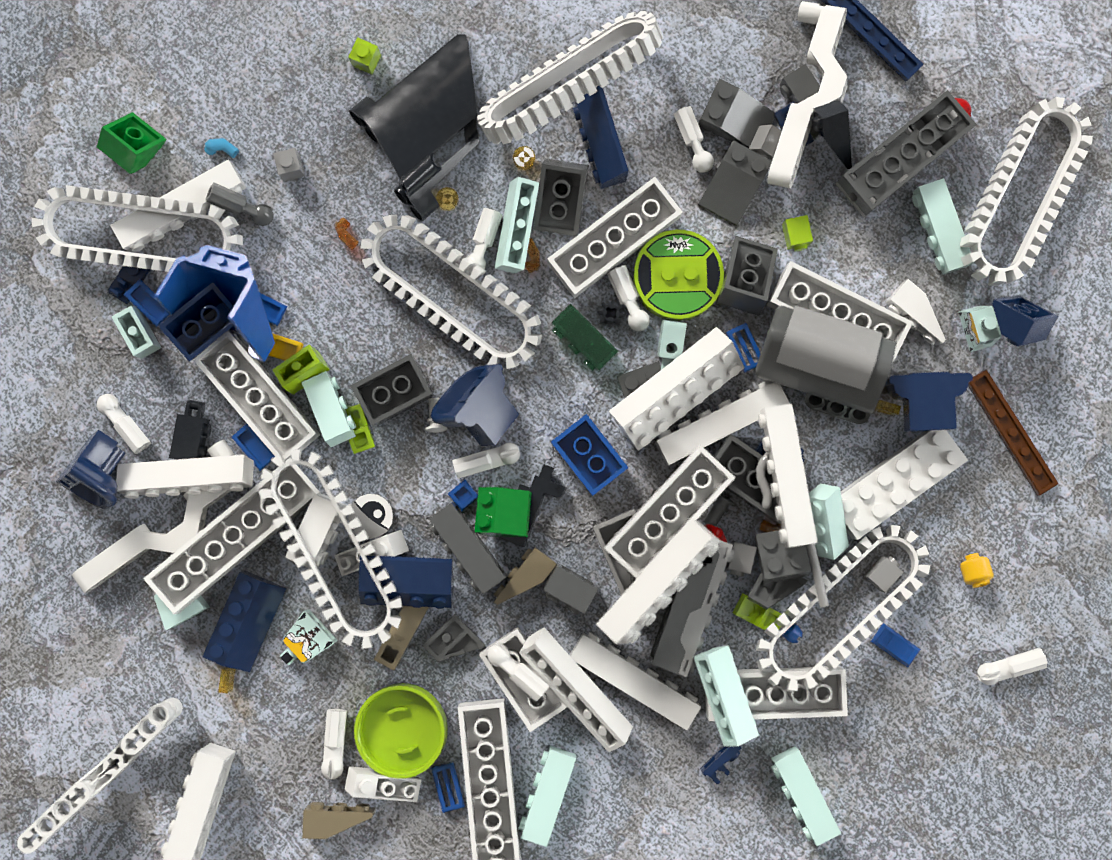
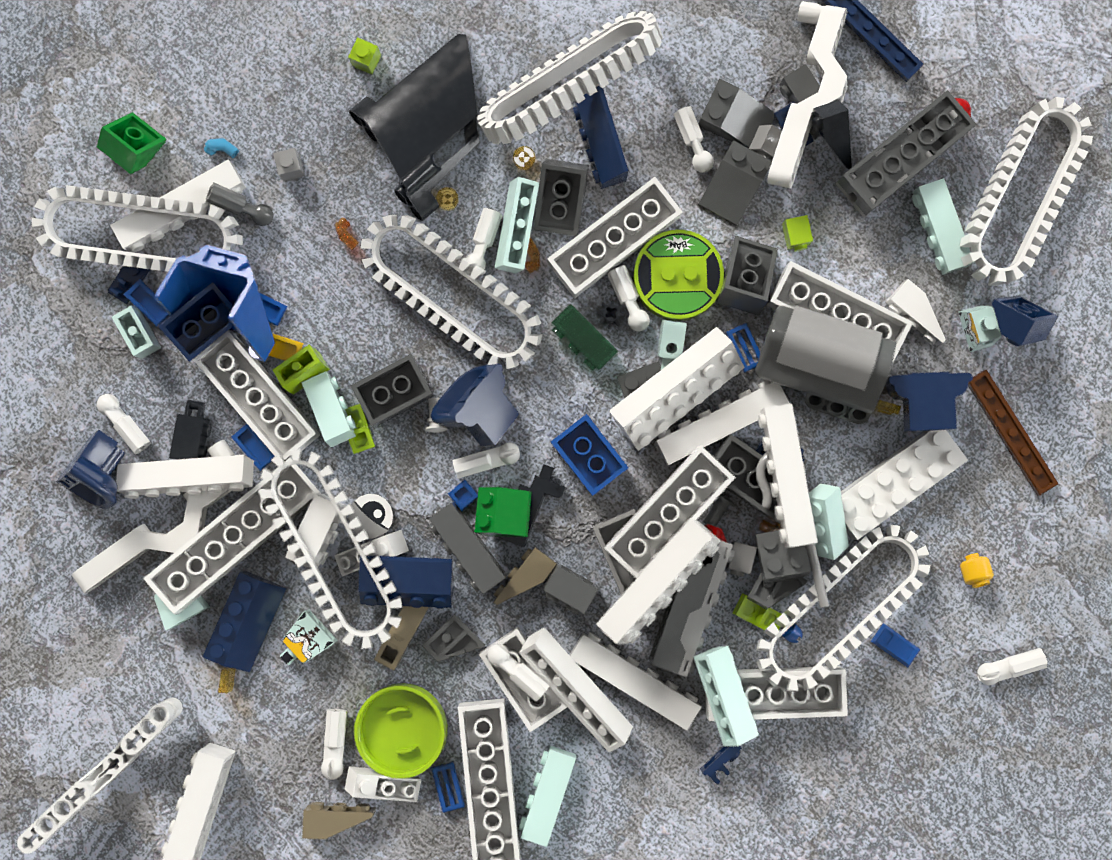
light aqua brick [771,746,841,846] -> none
light grey brick [863,556,904,593] -> none

